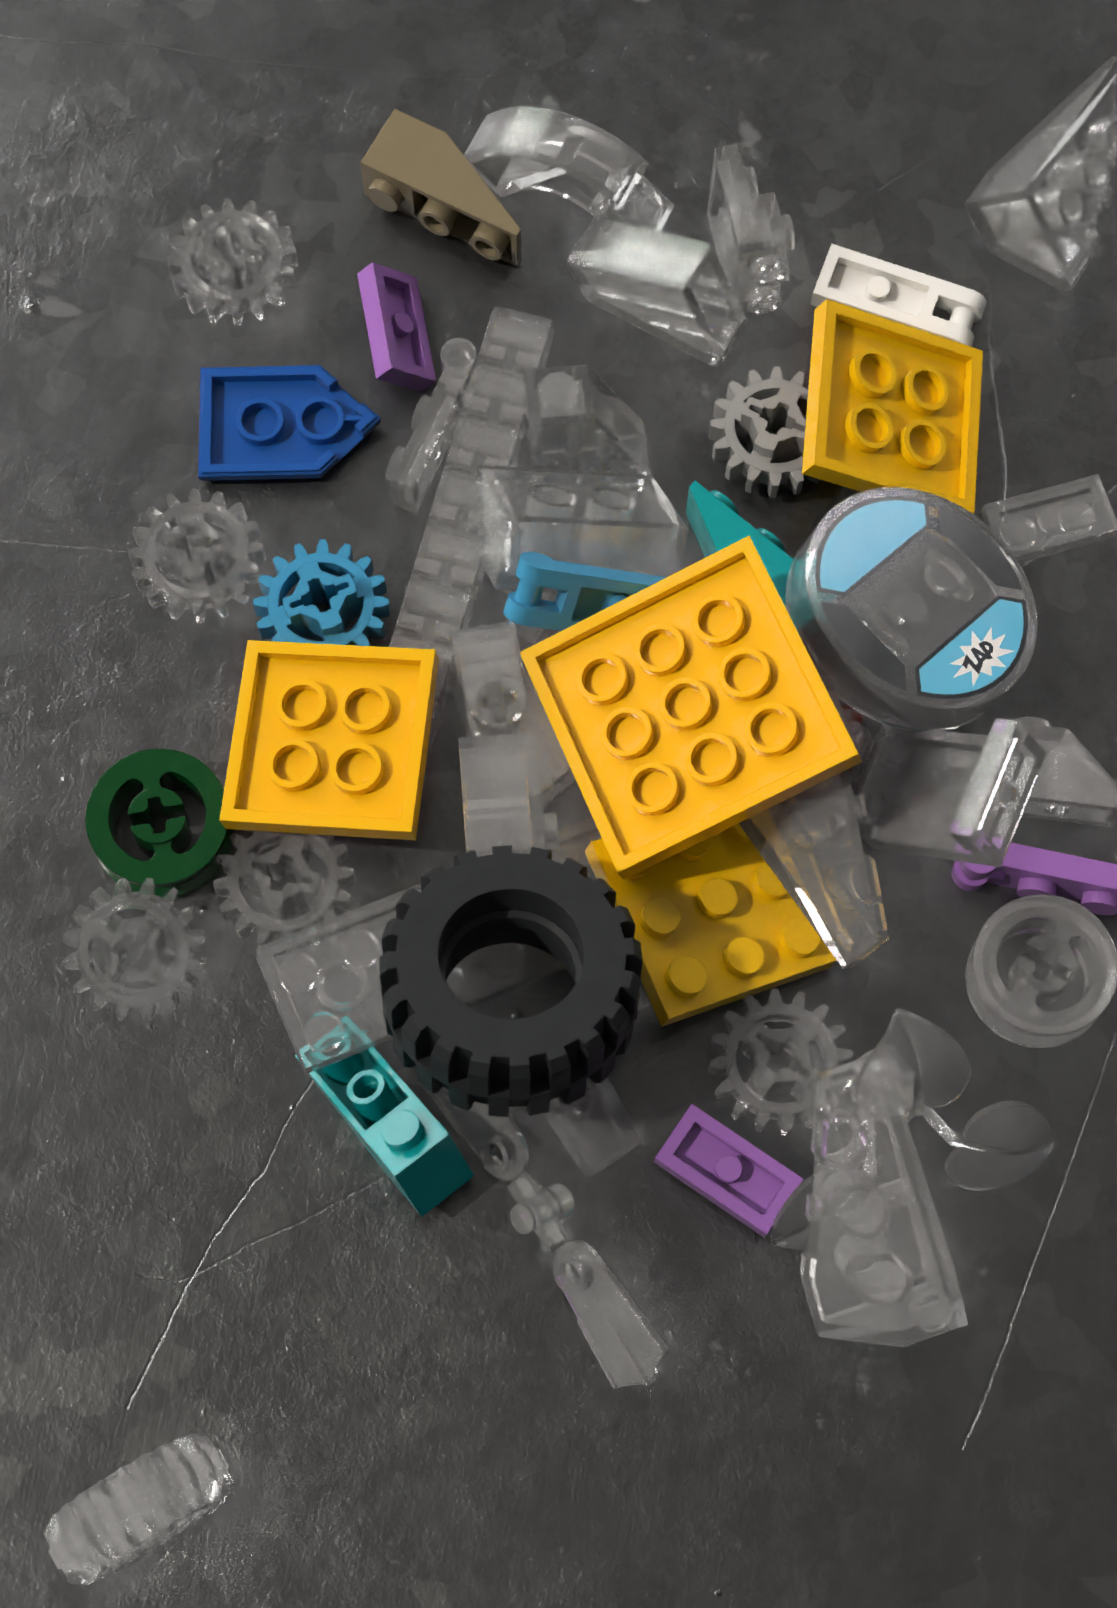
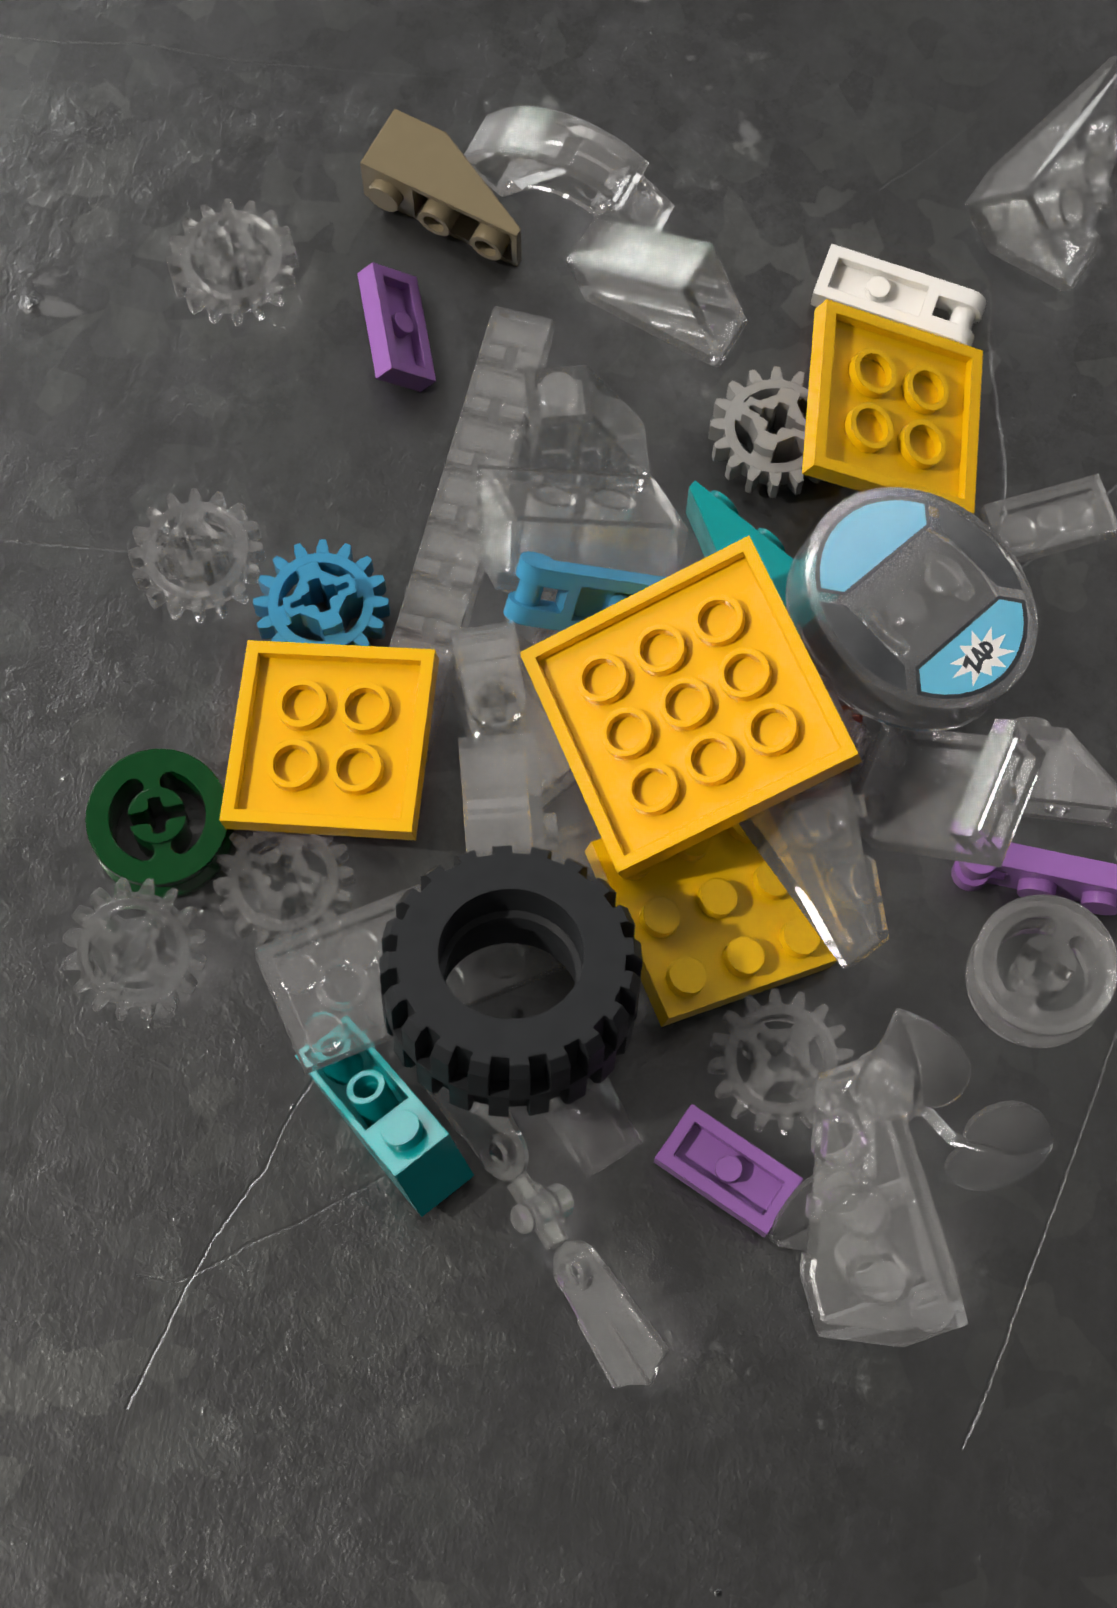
clear gear [43,1433,235,1585] -> none
blue tile [198,365,381,481] -> none
clear plate [386,338,478,514] -> none
clear plate [707,143,795,314] -> none

